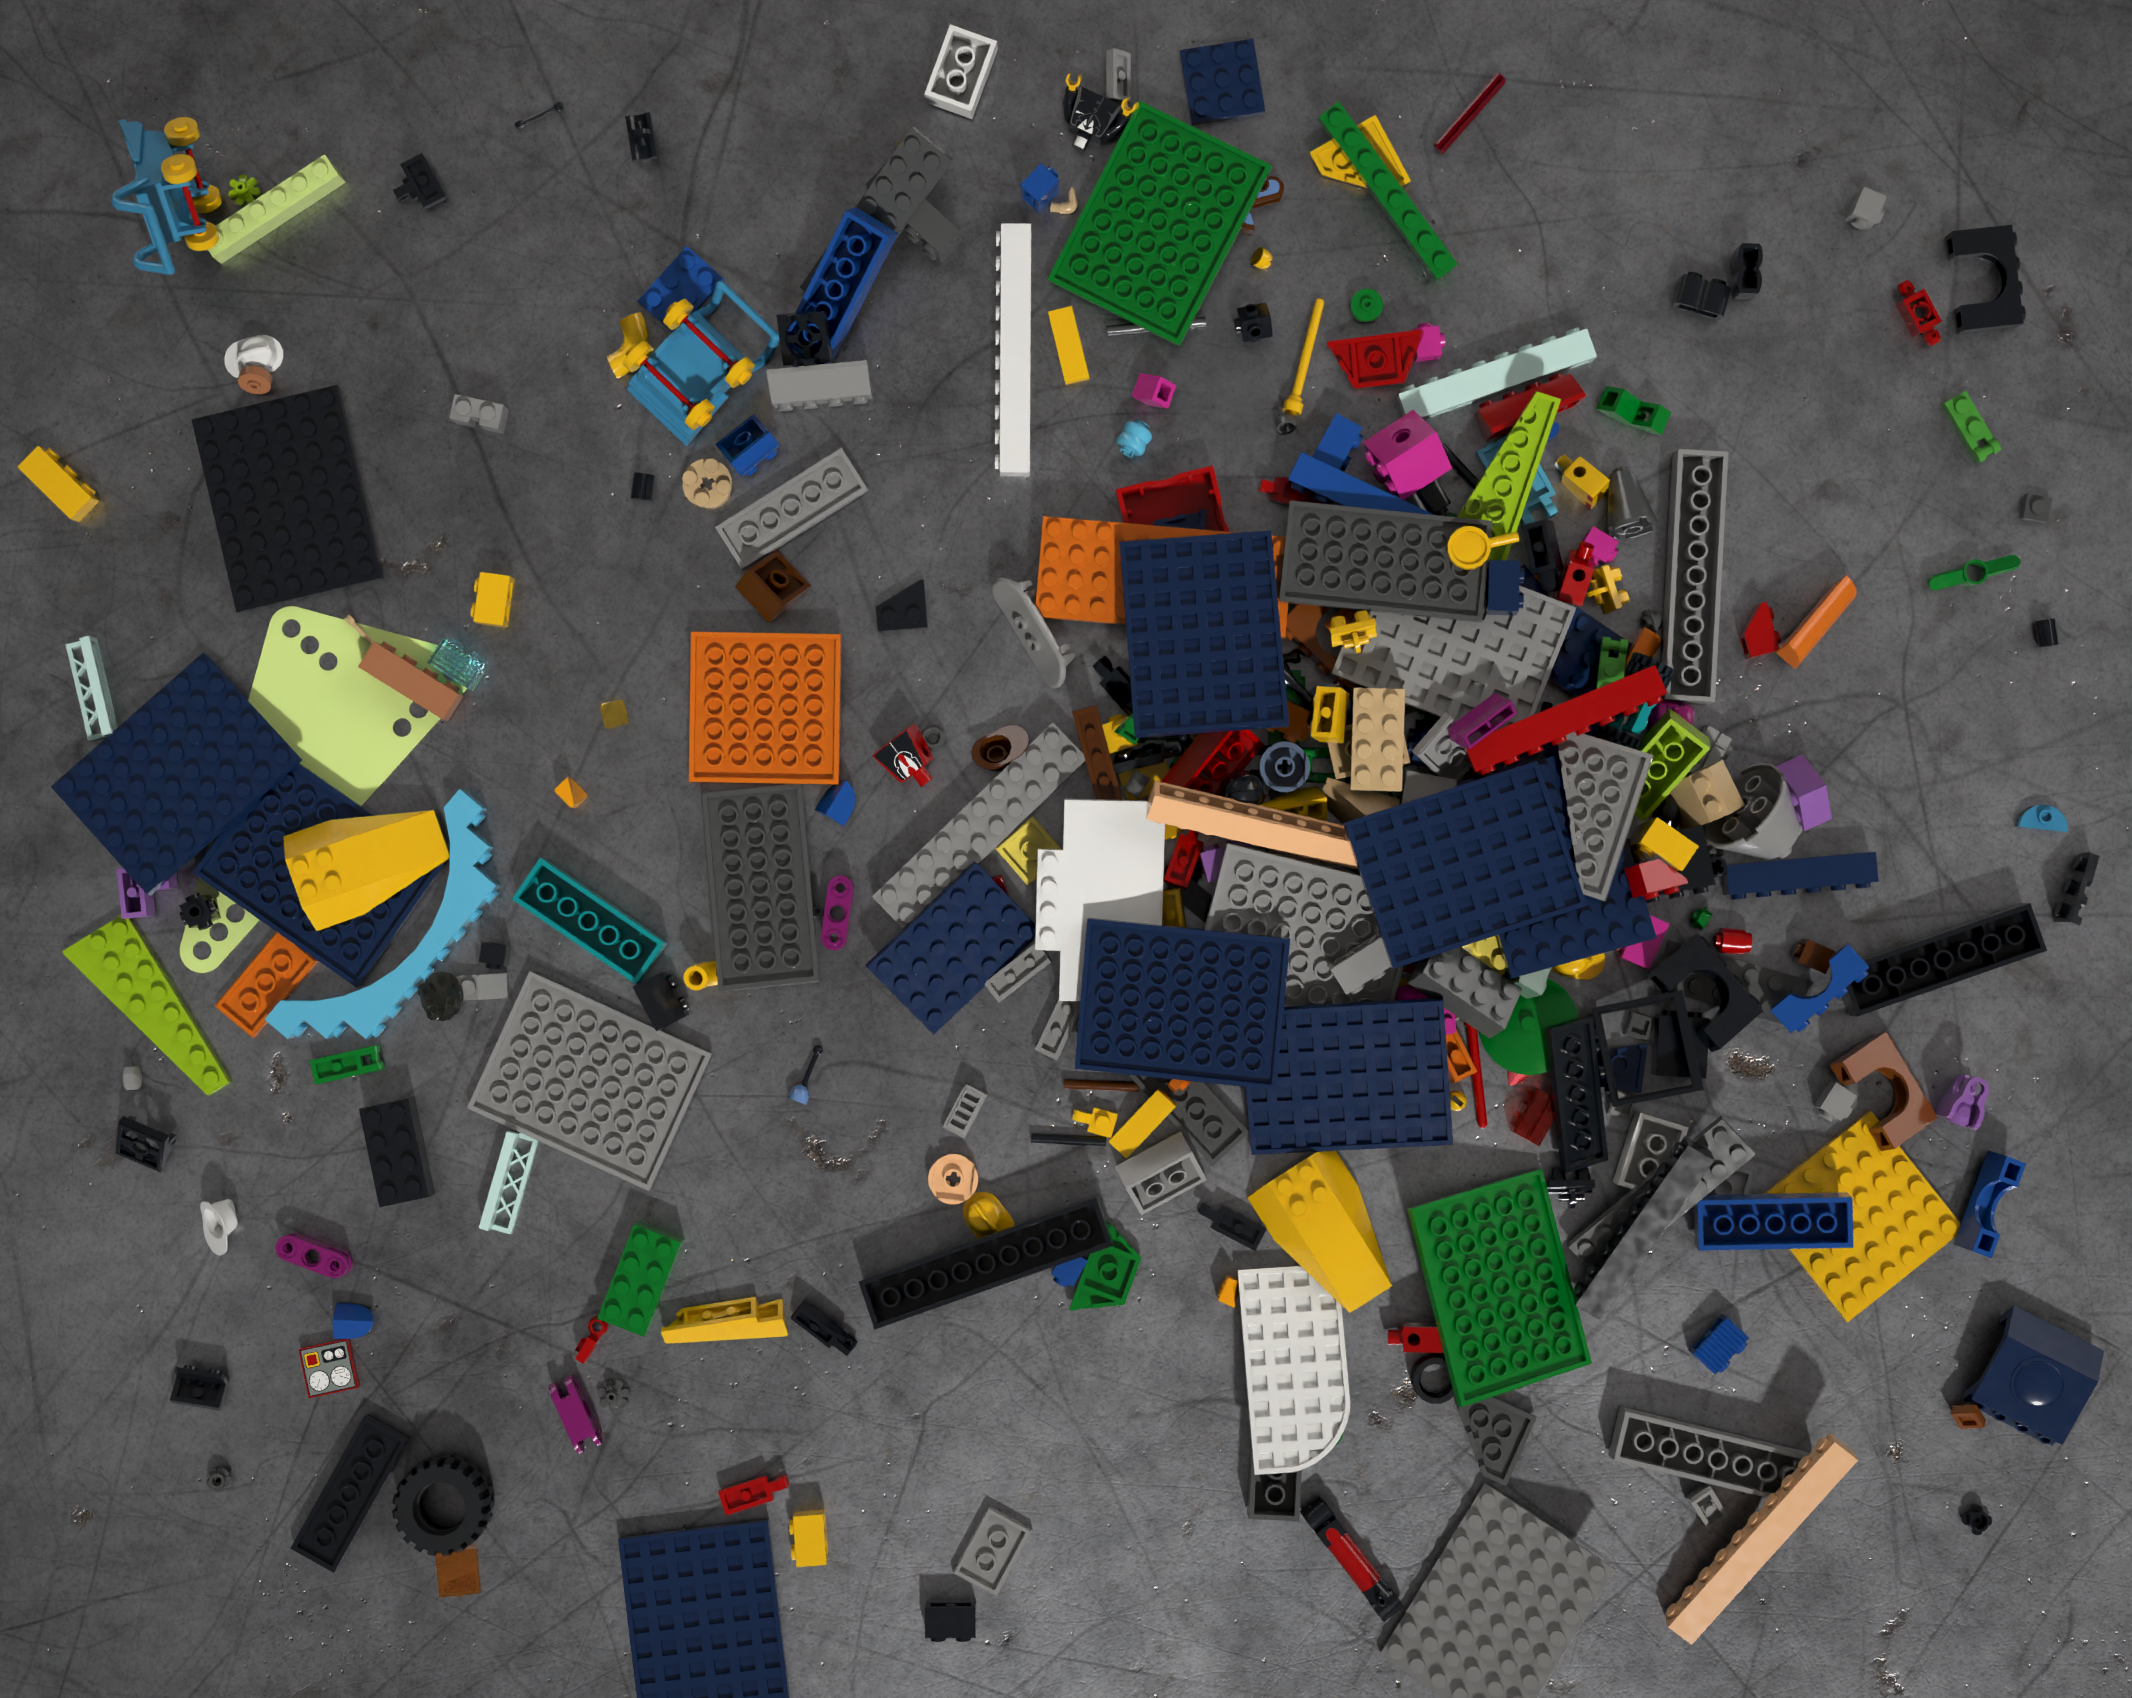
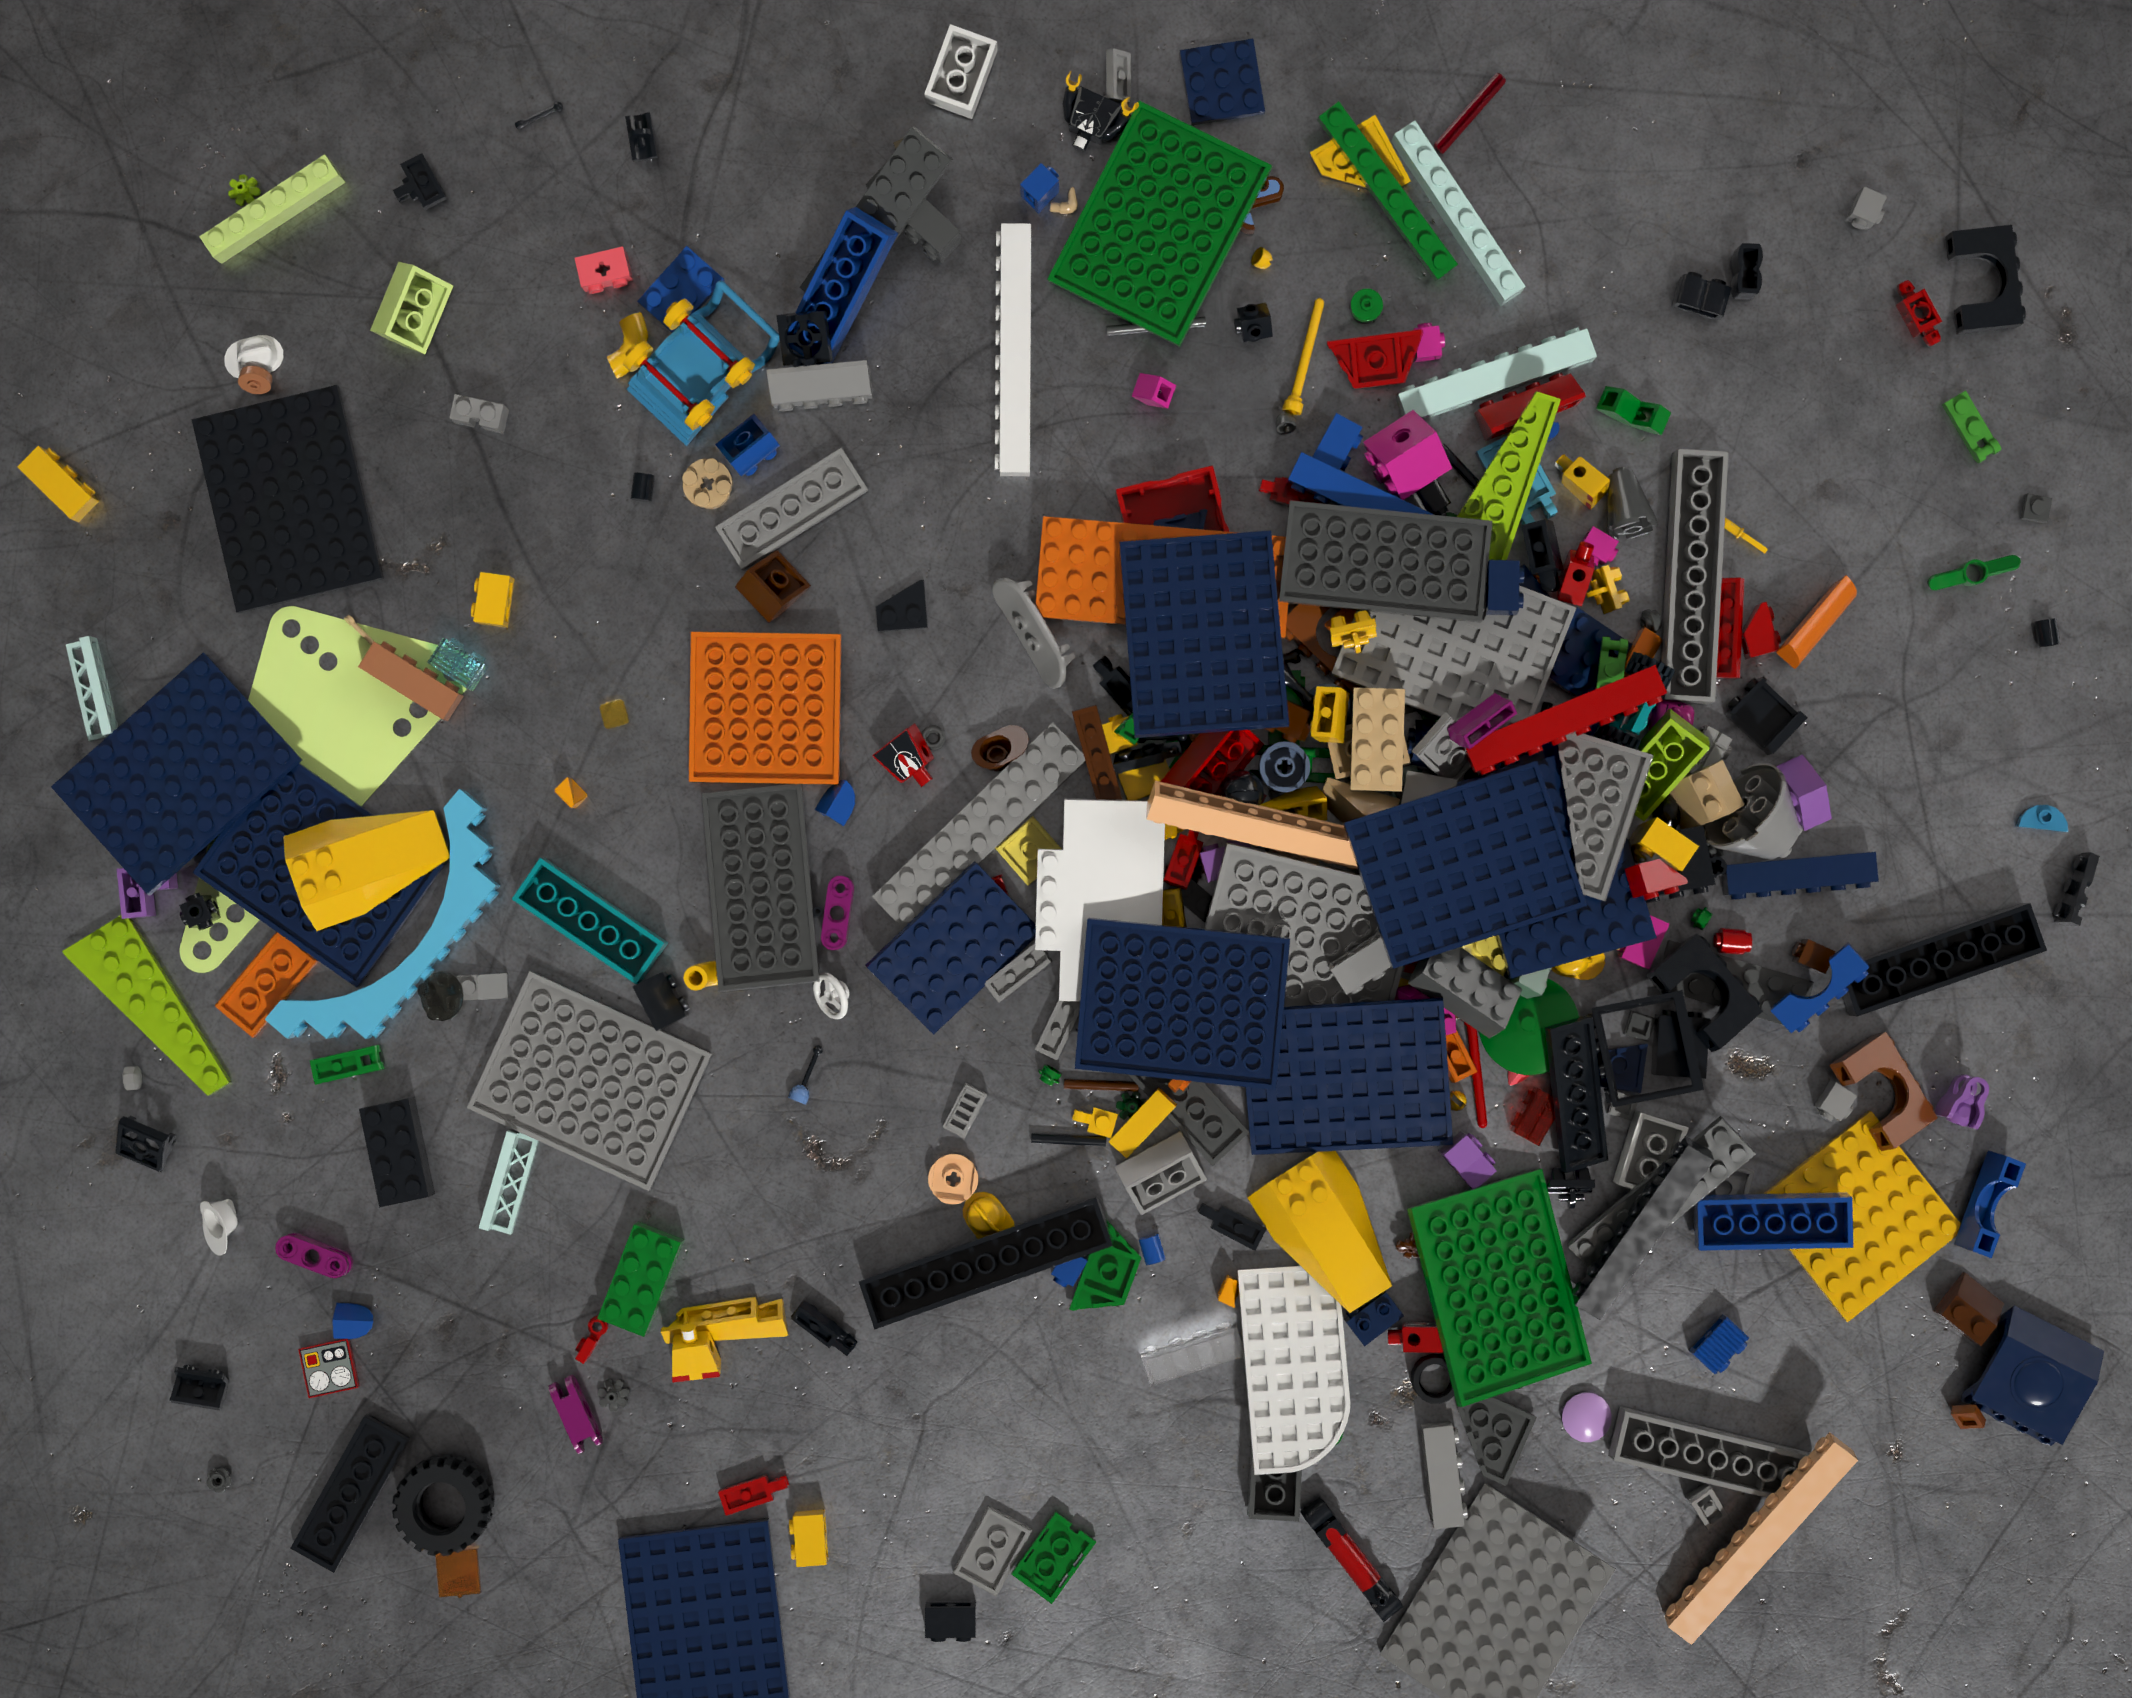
dark azure piece [111,117,222,275] -> none
black plate [479,942,511,970] -> none
yellow tile [1048,306,1090,385] -> none
medium azure piece [1116,419,1152,458] -> none
dark grey hinge [1123,770,1150,798] -> none
yellow piece [1447,526,1519,570] -> none
black plate [1962,1505,1992,1535] -> none
none -> yellowish green slope [370,262,453,354]
none -> coral brick [574,246,633,294]
none -> yellow torso [672,1323,721,1383]
none -> white piece [813,972,849,1019]
none -> green piece [1011,1511,1096,1604]
none -> green plate [1038,1064,1062,1086]
none -> dark green plant [1116,1092,1146,1120]
none -> blue piece [1138,1234,1166,1265]
none -> clear brick [1140,1322,1244,1386]
none -> dark blue brick [1344,1291,1404,1347]
none -> light aqua brick [1391,121,1526,306]
none -> reddish brown plant [1395,1233,1419,1259]
none -> light grey brick [1420,1421,1468,1529]
none -> medium lavender brick [1438,1131,1497,1189]
none -> lavender dish [1561,1392,1612,1442]
none -> red plate [1716,577,1744,678]
none -> yellow piece [1724,517,1768,554]
none -> black panel [1725,676,1808,755]
none -> reddish brown slope [1933,1272,2004,1346]

